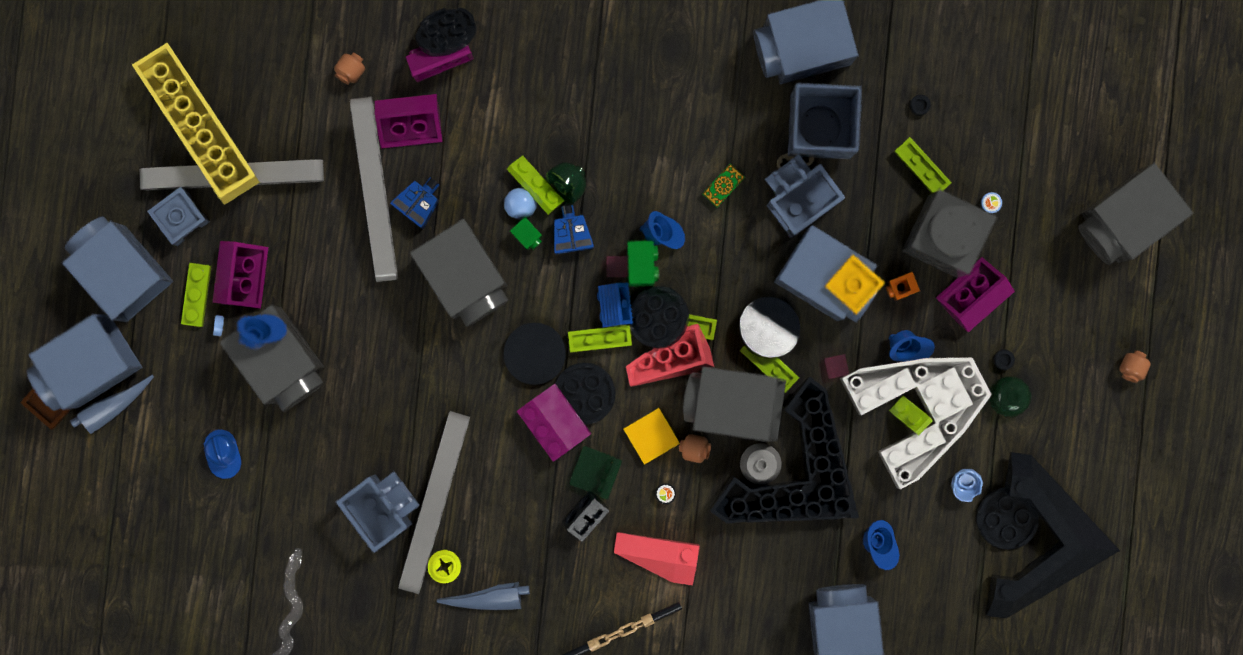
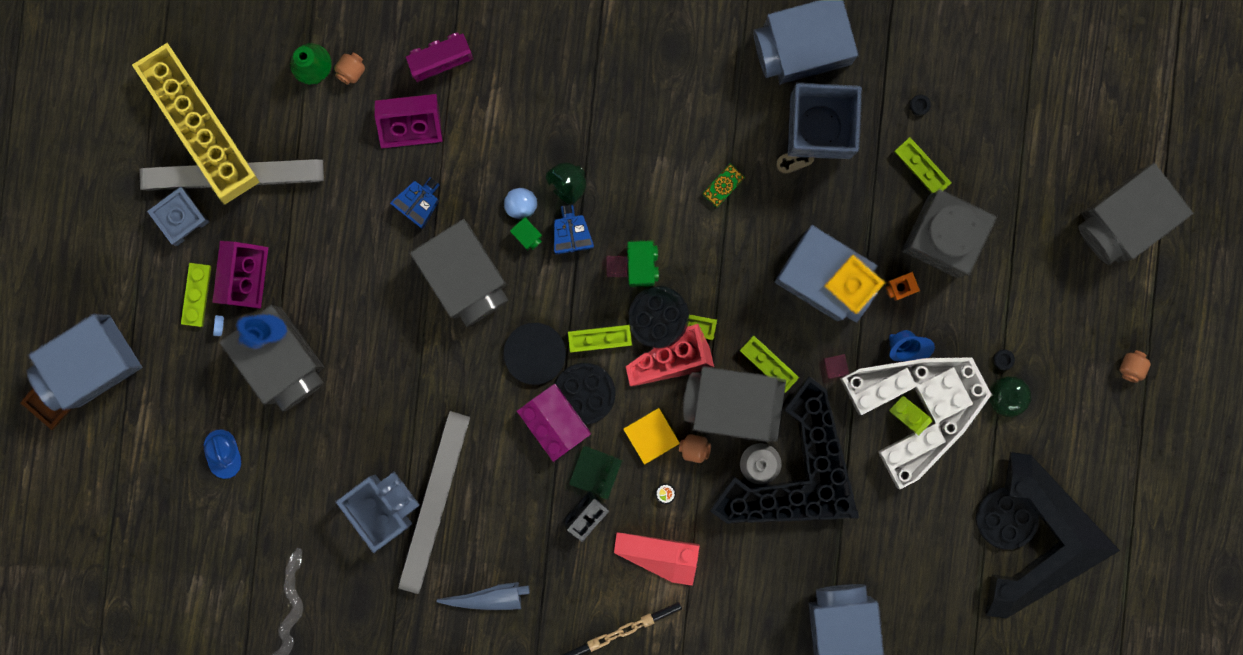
sand blue container [63,217,174,322] -> none
sand blue piece [70,374,154,434] -> none
light grey beam [350,97,398,282] -> none
black tile [415,8,477,56] -> none
neon yellow gear [428,550,461,583] -> none
lime plate [507,155,564,215] -> none
blue brick [597,283,633,327] -> none
blue piece [640,211,685,249] -> none
tile [739,297,800,358] -> none
sand blue piece [765,154,845,238] -> none
blue piece [863,520,899,570] -> none
magenta slope [936,257,1015,332] -> none
light blue hair [951,469,983,502] -> none
tile [980,192,1002,213] -> none
none -> green cone [290,43,332,85]

